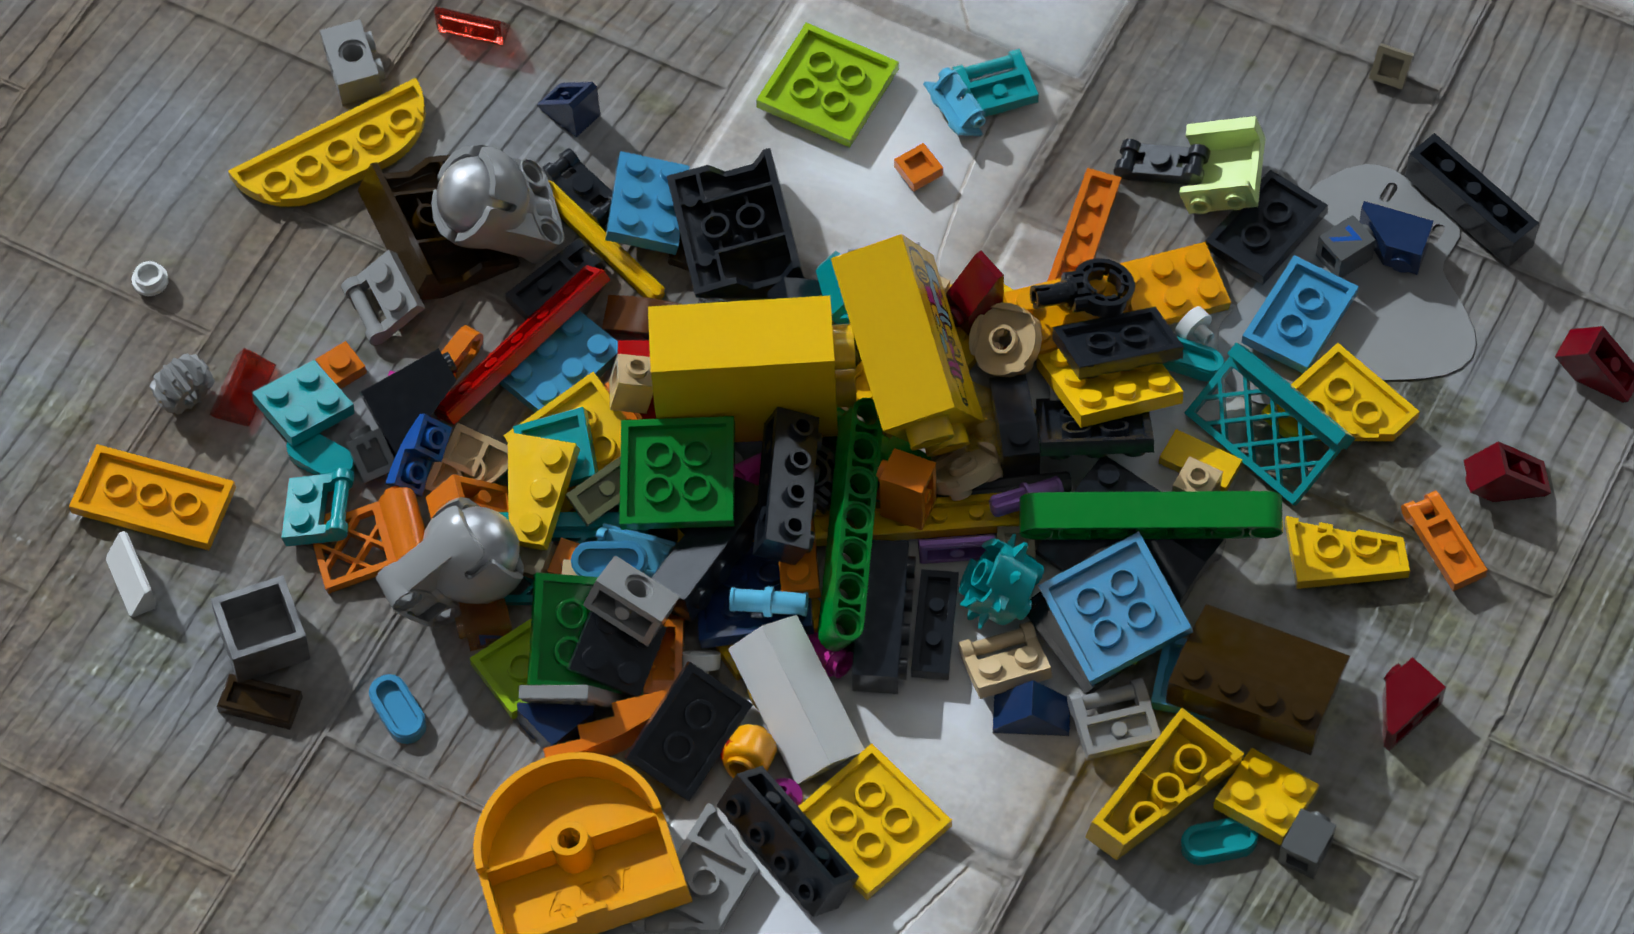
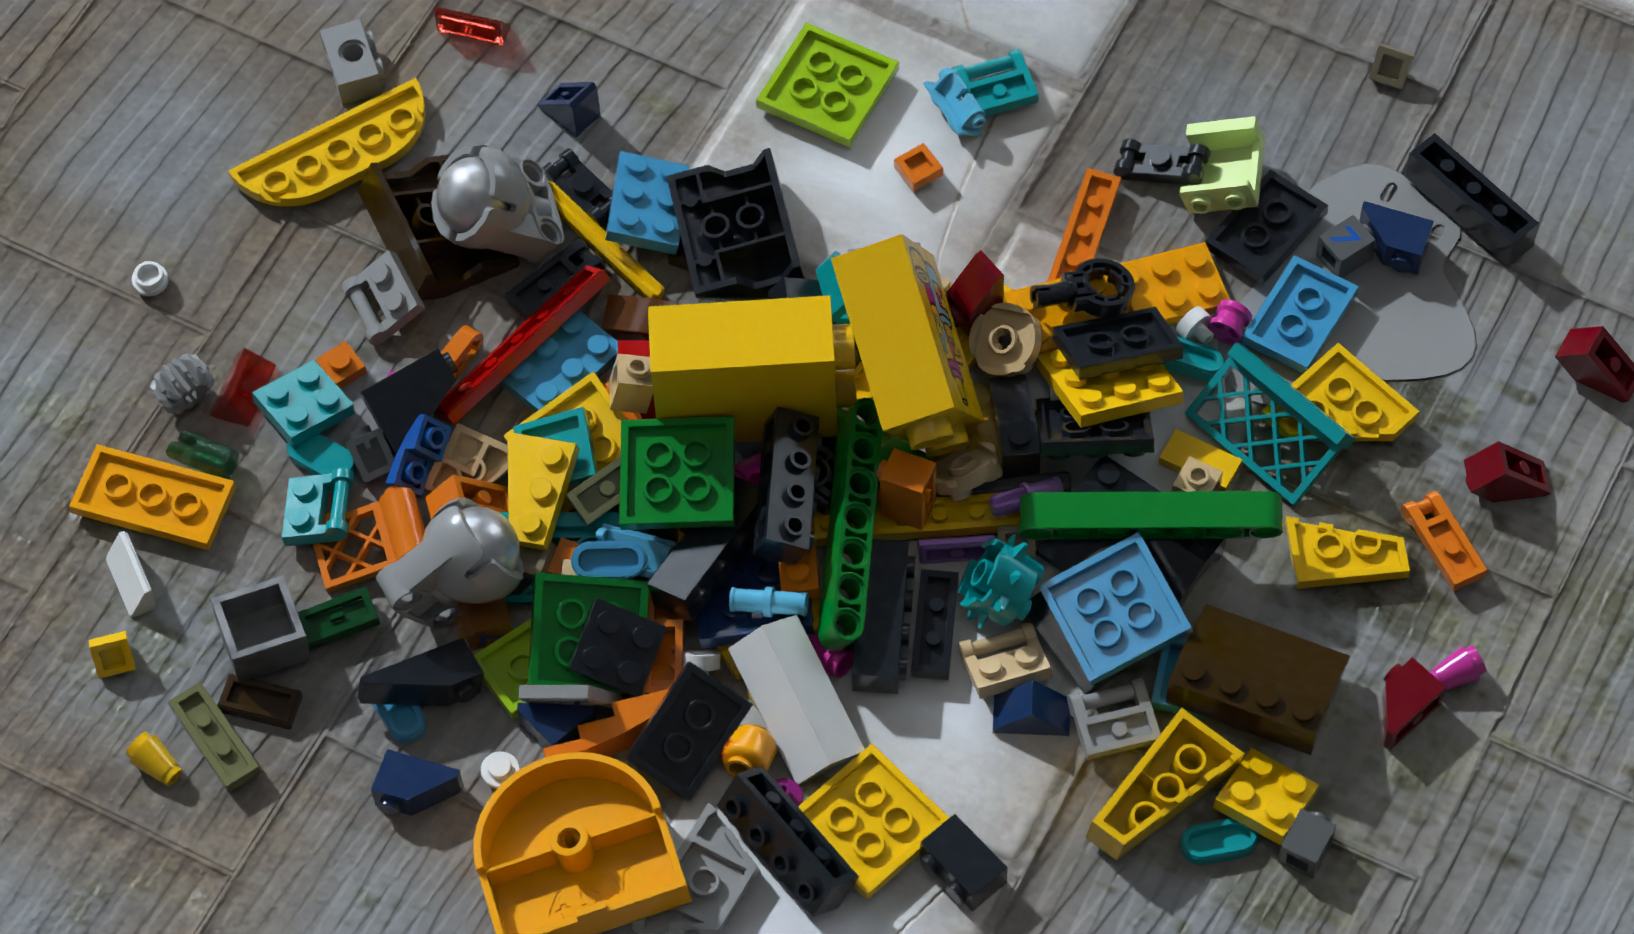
light grey brick [583,555,680,646] -> none
none -> yellow tile [89,631,136,679]
none -> yellow cone [125,731,183,787]
none -> clear green hinge [164,430,239,479]
none -> olive plate [168,682,261,793]
none -> dark green plate [297,587,380,651]
none -> black slope [358,638,484,706]
none -> dark blue slope [371,749,464,816]
none -> white plate [481,752,520,789]
none -> black brick [919,814,1008,912]
none -> dark pink wheel [1207,299,1252,345]
none -> dark pink cone [1430,645,1487,691]

